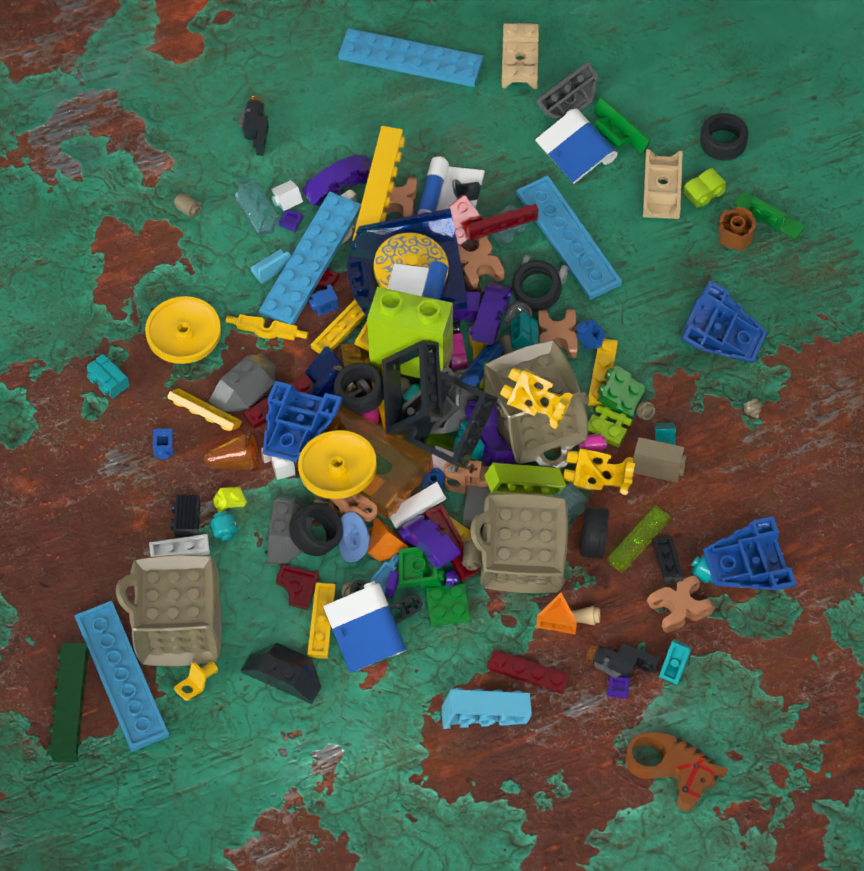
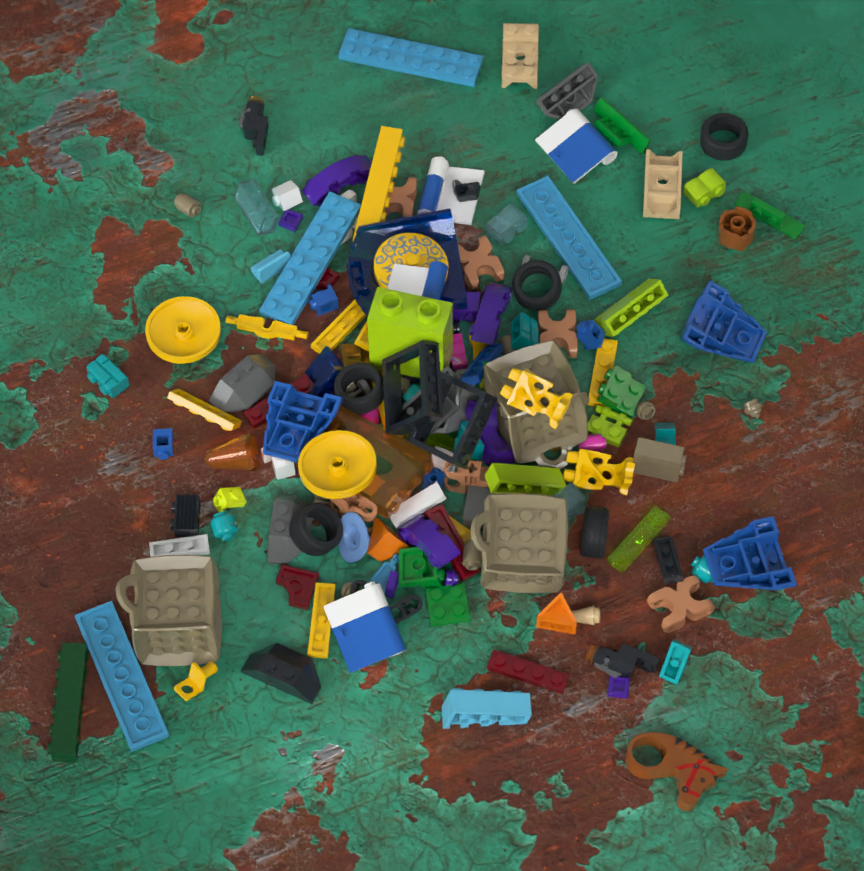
plate [435,195,483,245] -> none
dark red plate [467,204,539,241] -> none
clear hair [504,301,533,327] -> none
none -> lime brick [594,279,668,337]

